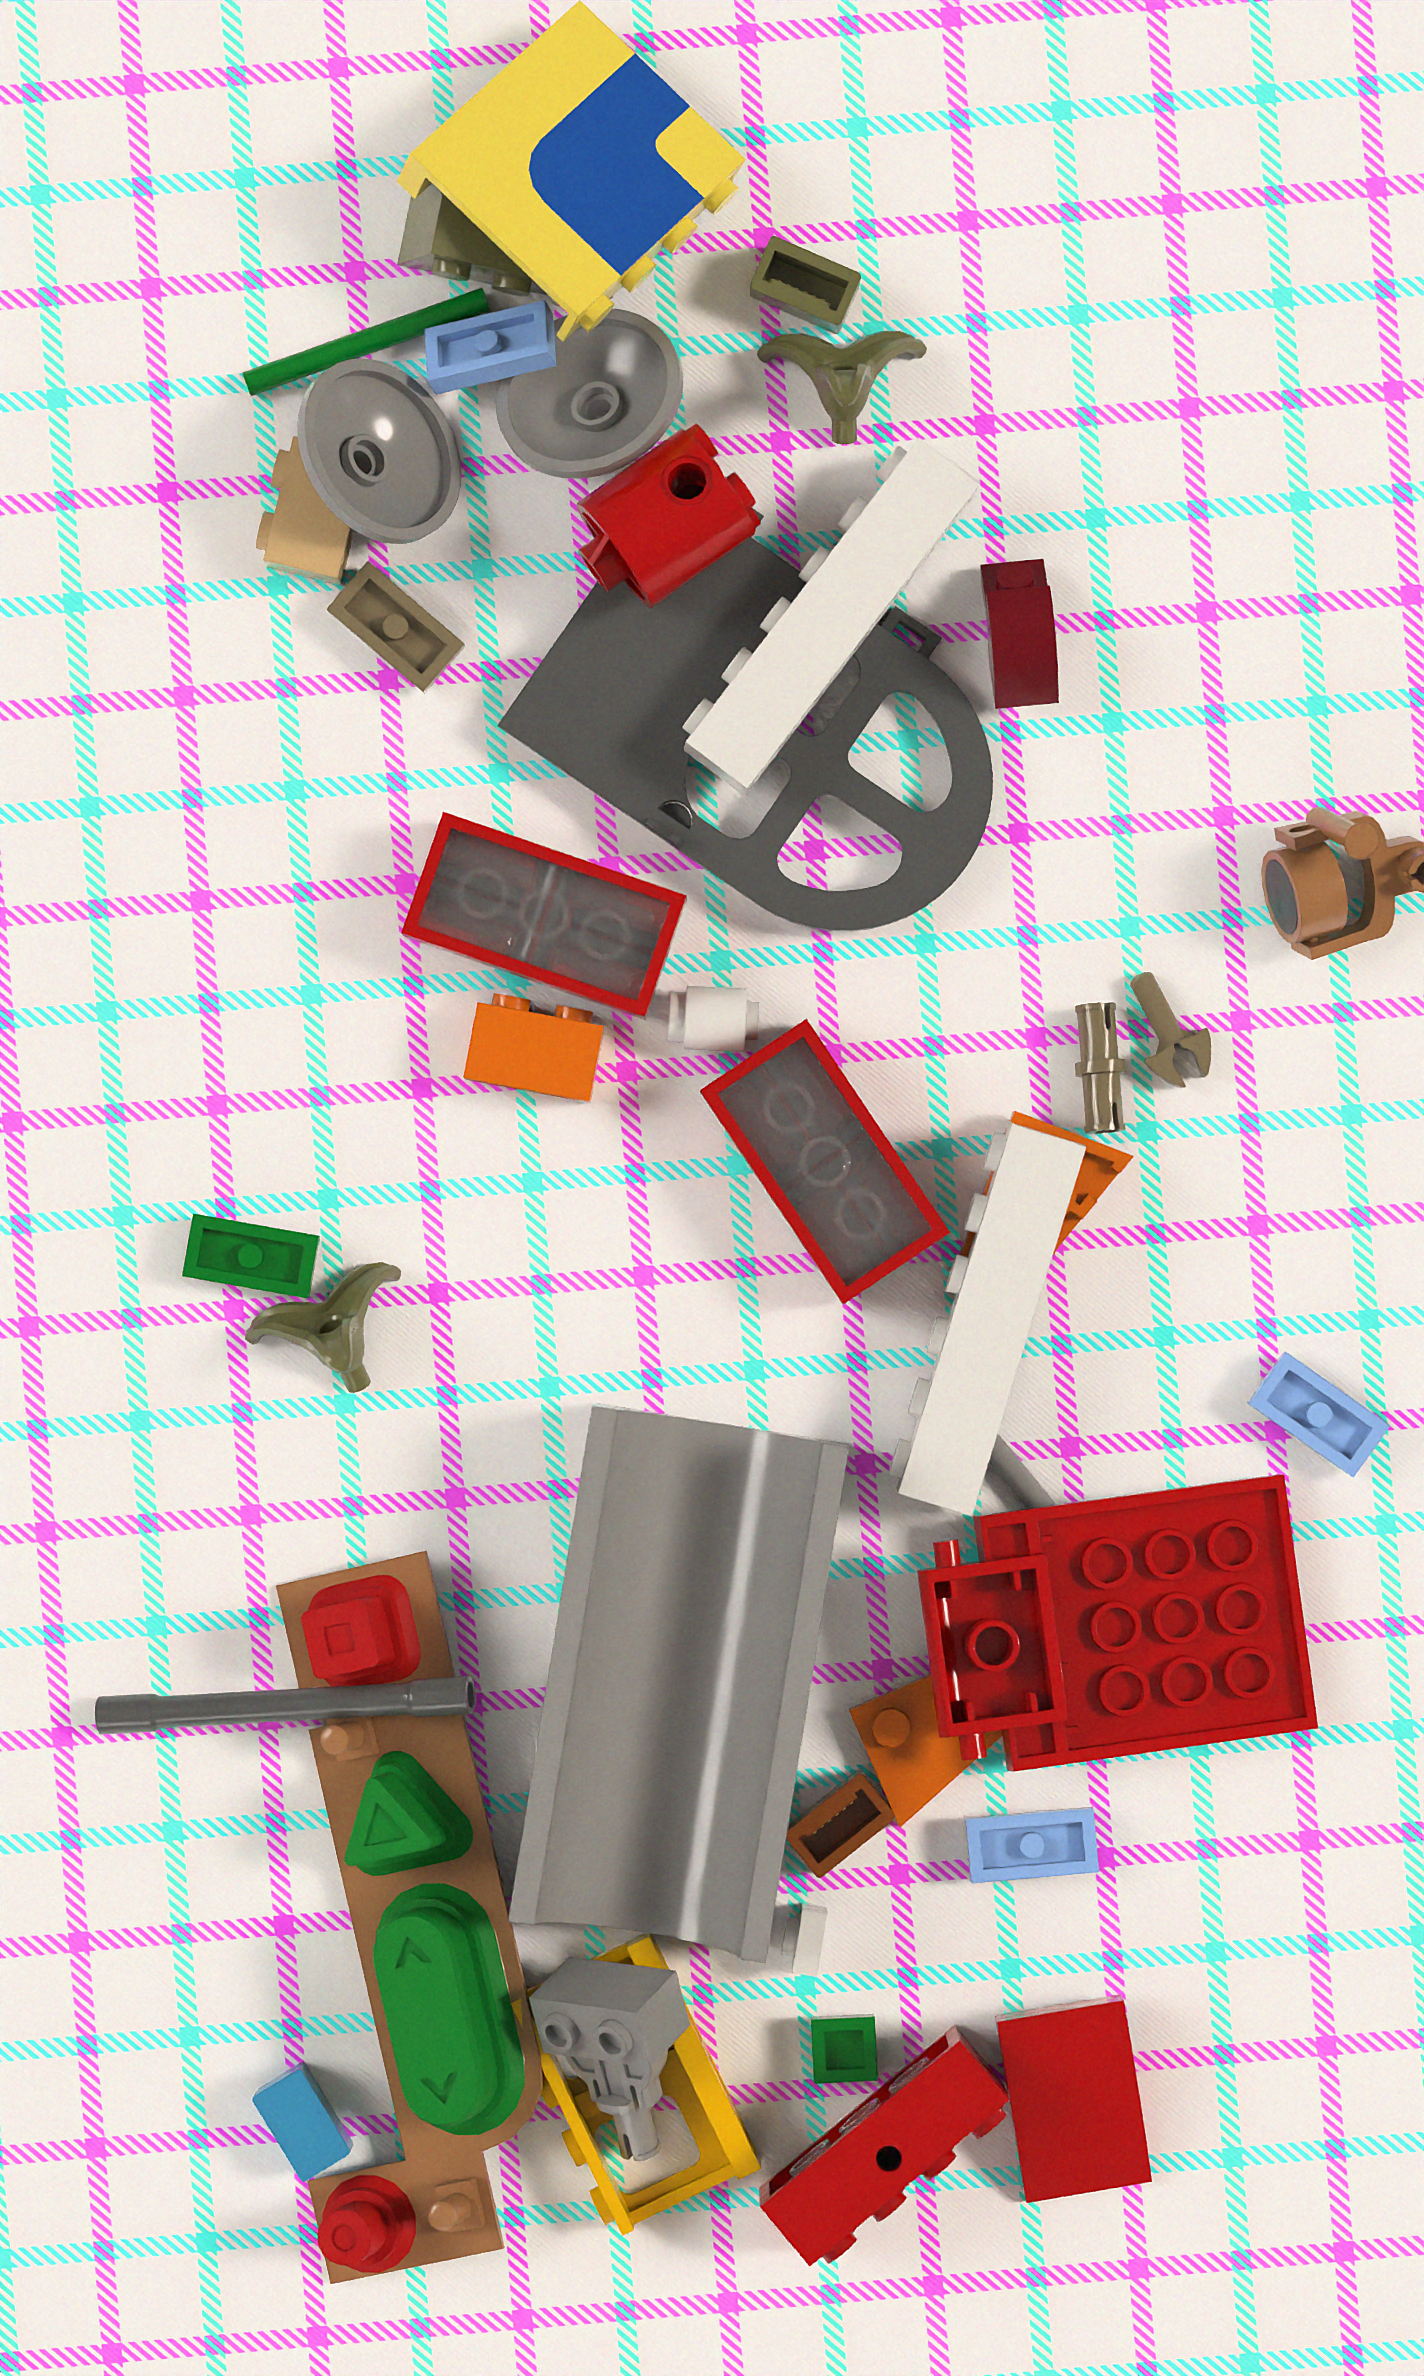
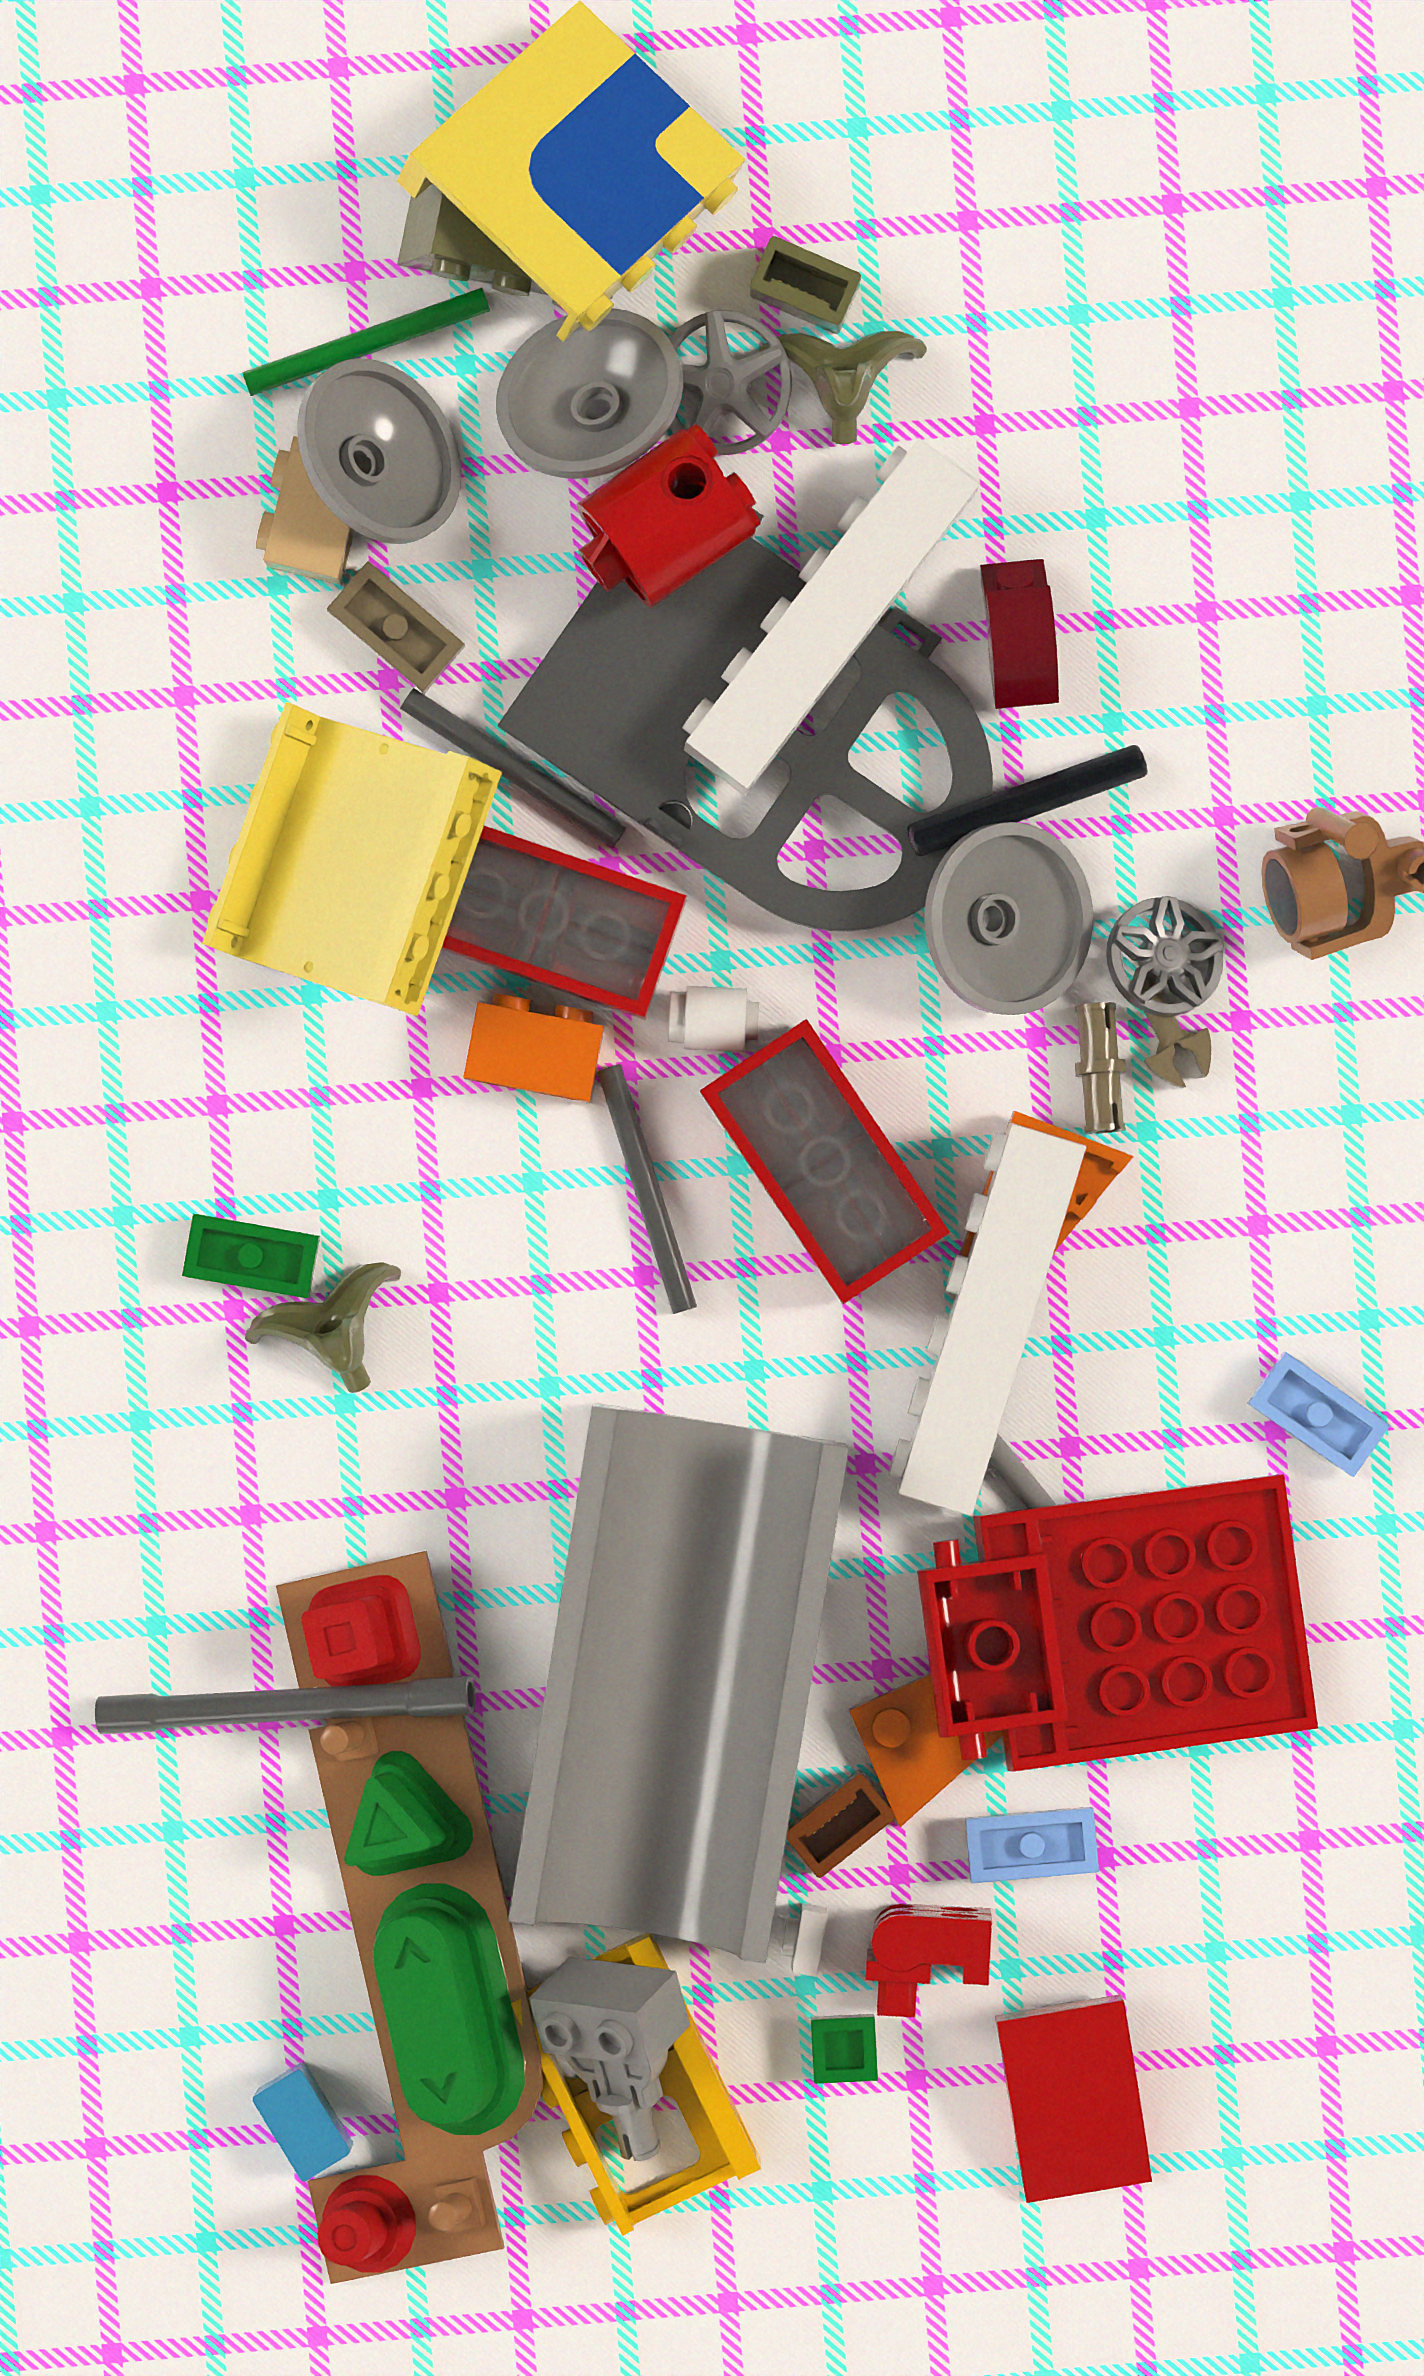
light blue plate [425,300,556,395] -> none
red brick [759,2025,1010,2267] -> none
none -> light yellow panel [202,702,502,1017]
none -> dark grey piece [400,688,627,848]
none -> dark grey piece [597,1064,697,1314]
none -> light grey wheel [669,311,792,455]
none -> red hips [865,1903,992,2018]
none -> black axle [907,745,1148,856]
none -> light grey dish [924,822,1093,1015]
none -> flat silver wheel [1106,896,1224,1017]

